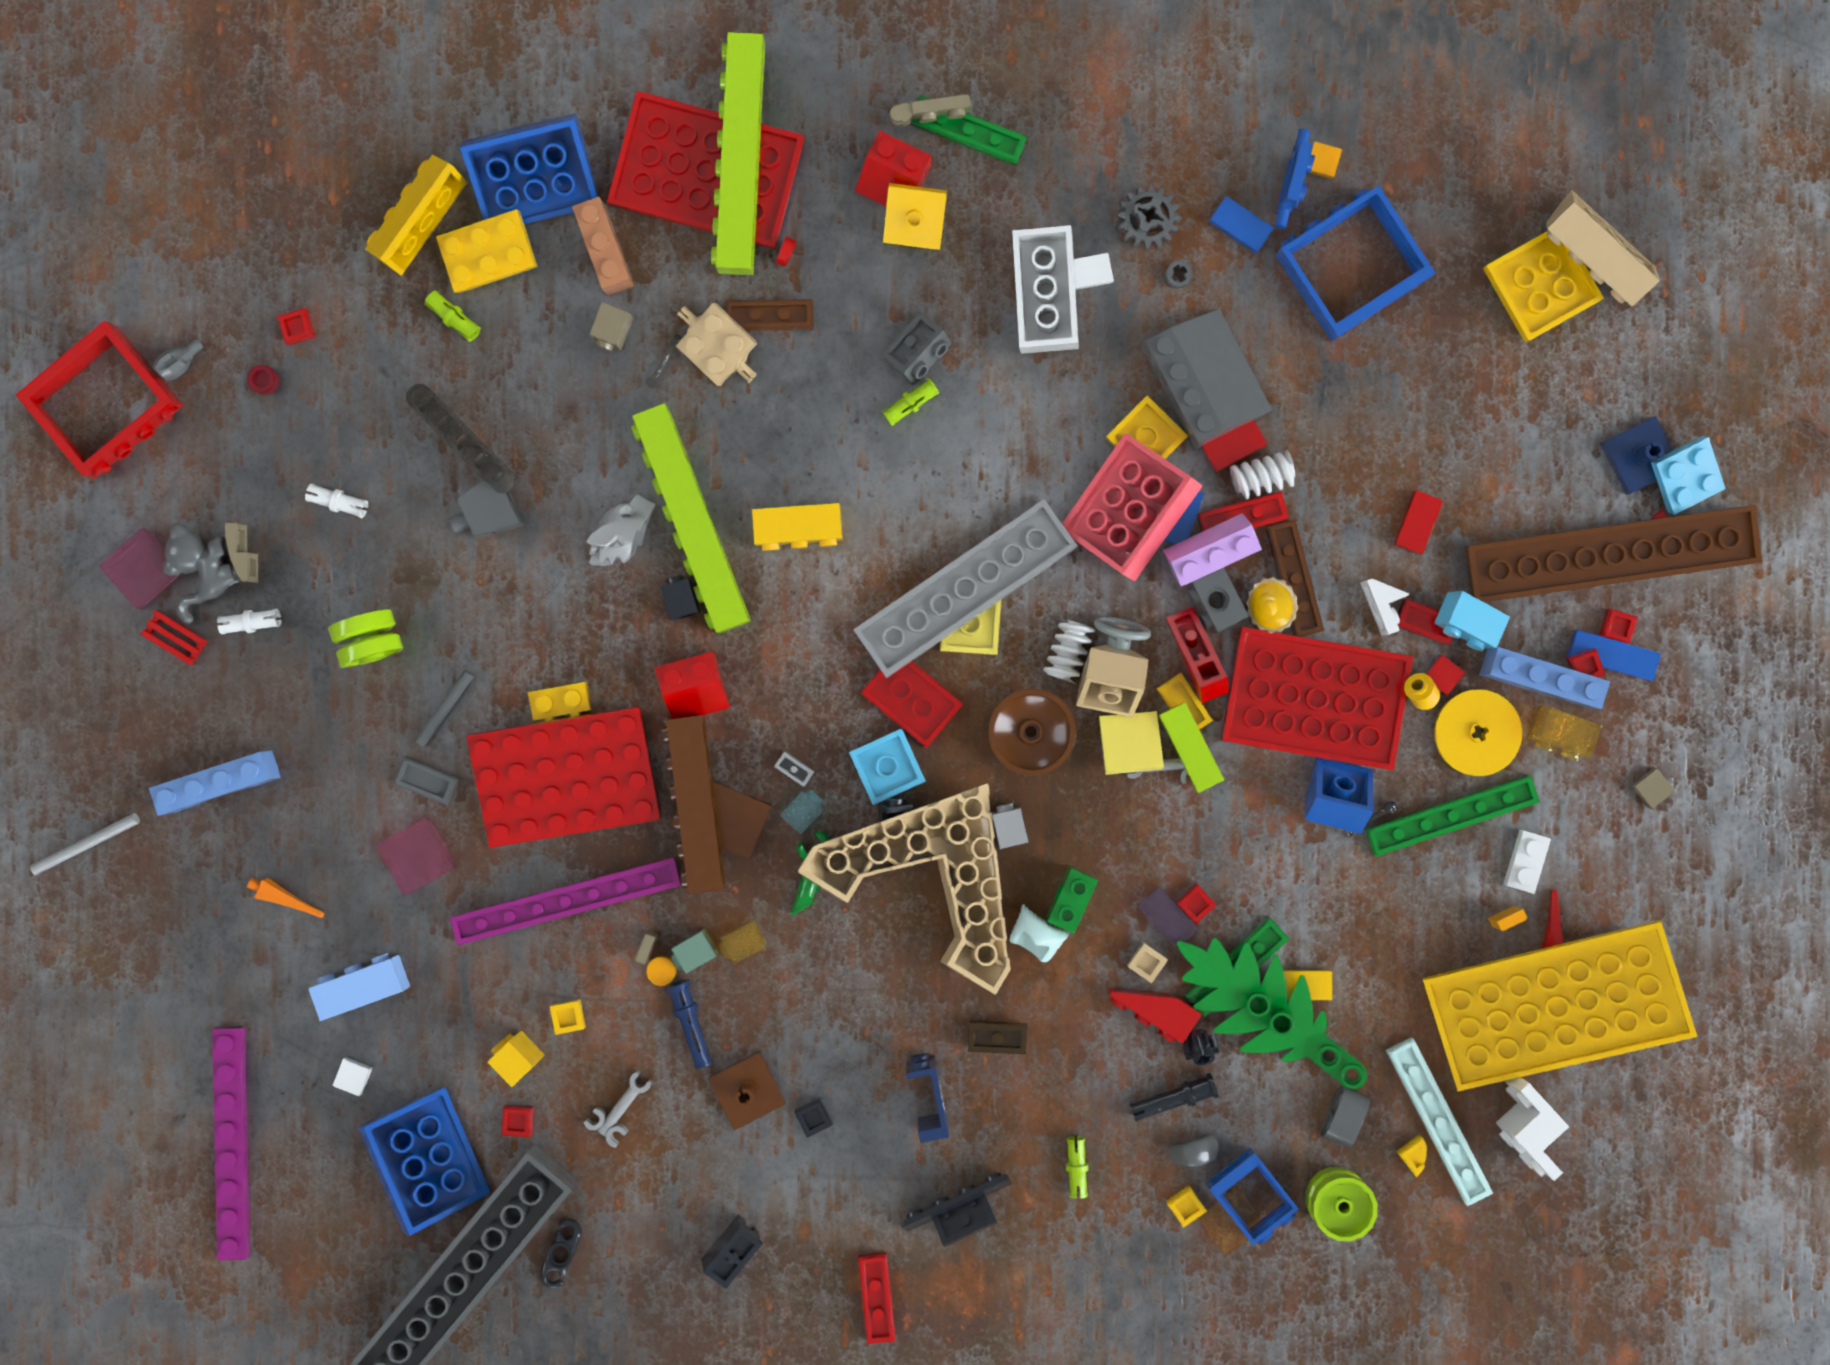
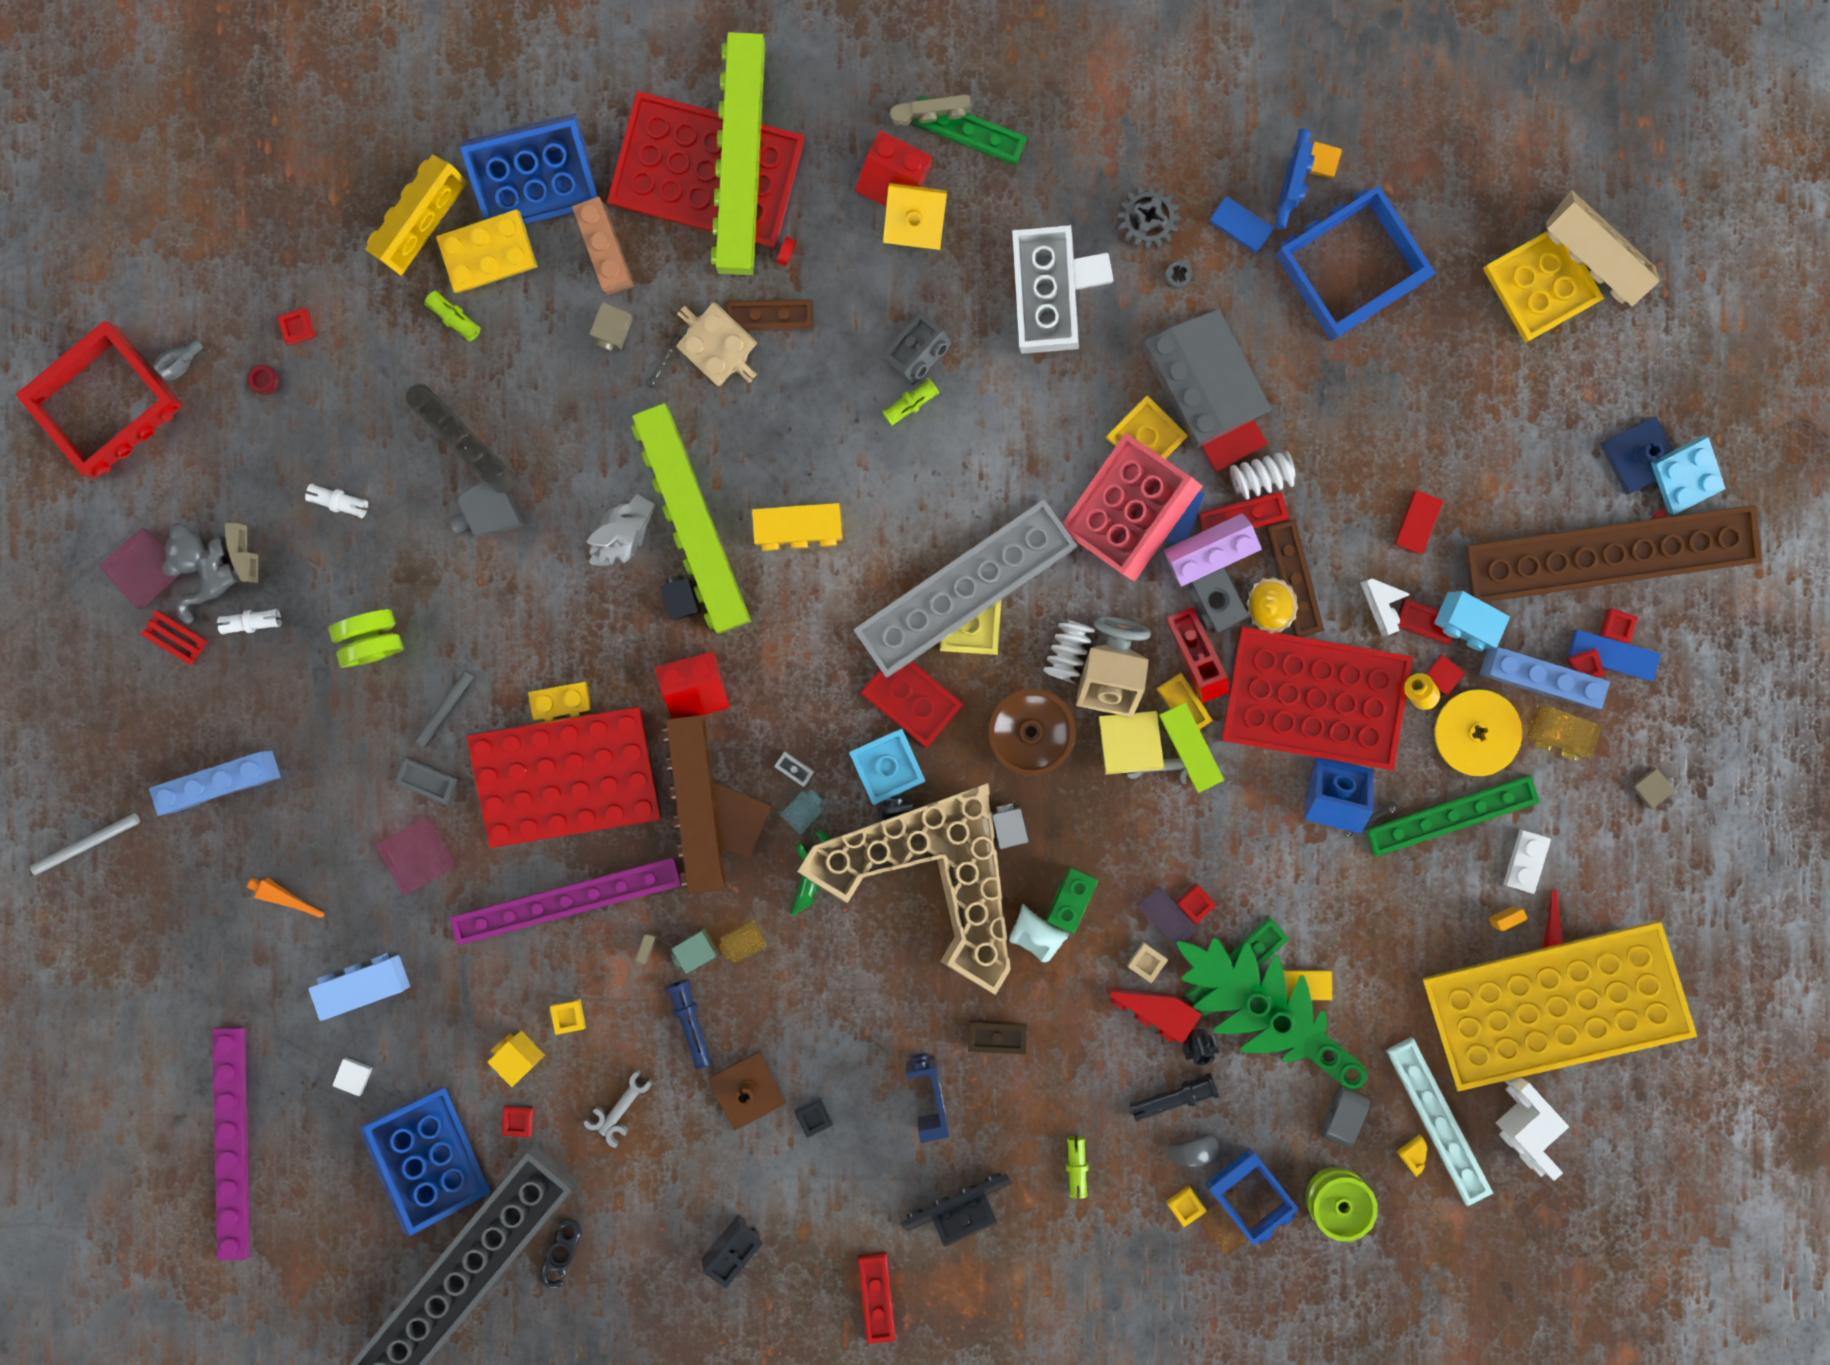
light orange tile [647,956,677,986] -> none

